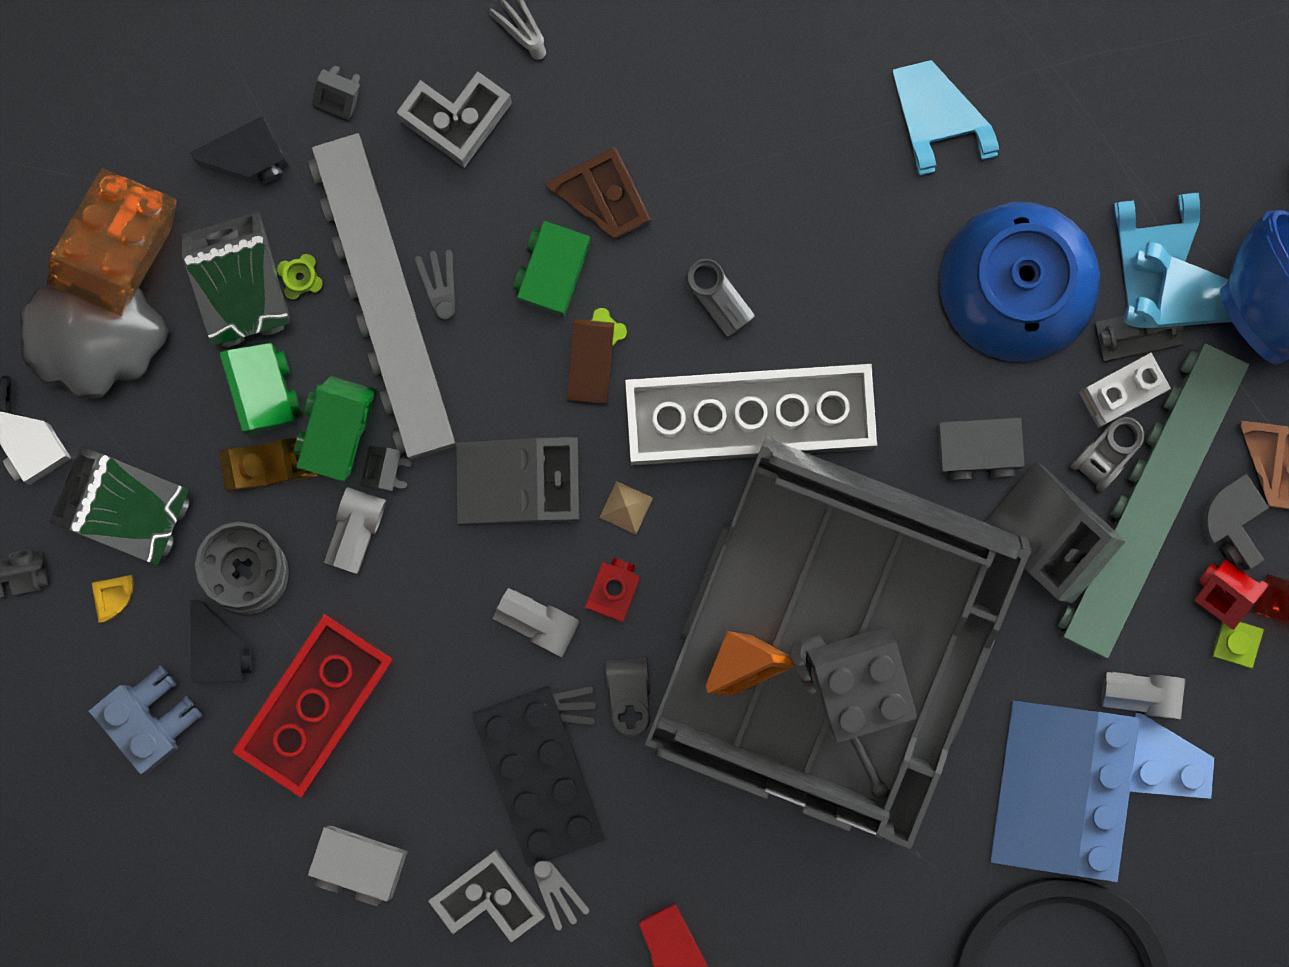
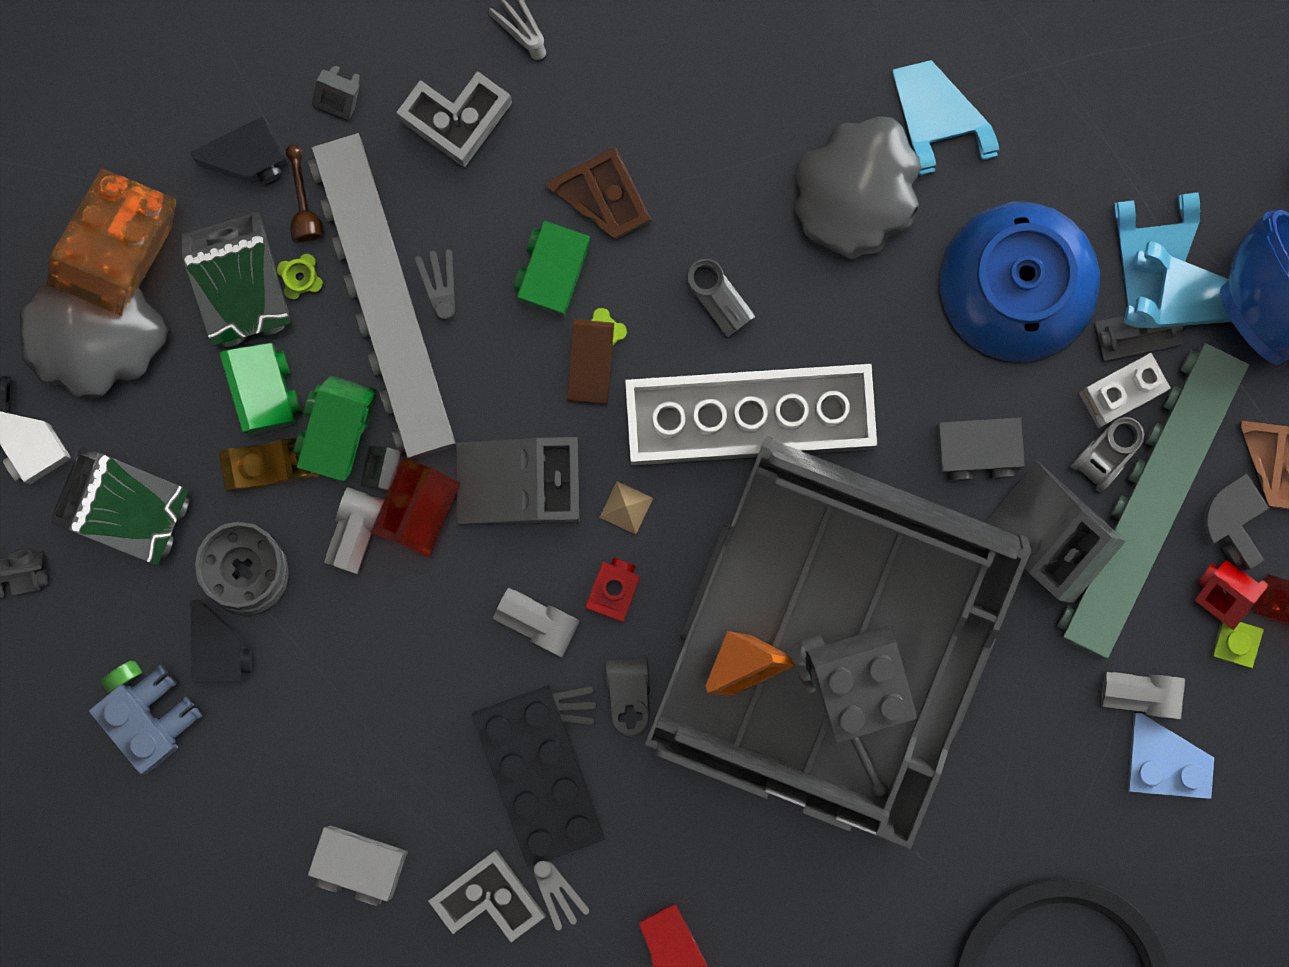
yellow tile [92,575,134,623] -> none
red brick [232,614,393,798] -> none
medium blue slope [990,700,1140,882] -> none
none -> bright green tile [101,661,143,695]
none -> reddish brown hinge [286,145,324,243]
none -> clear red brick [370,457,461,558]
none -> dark grey piece [794,116,921,259]

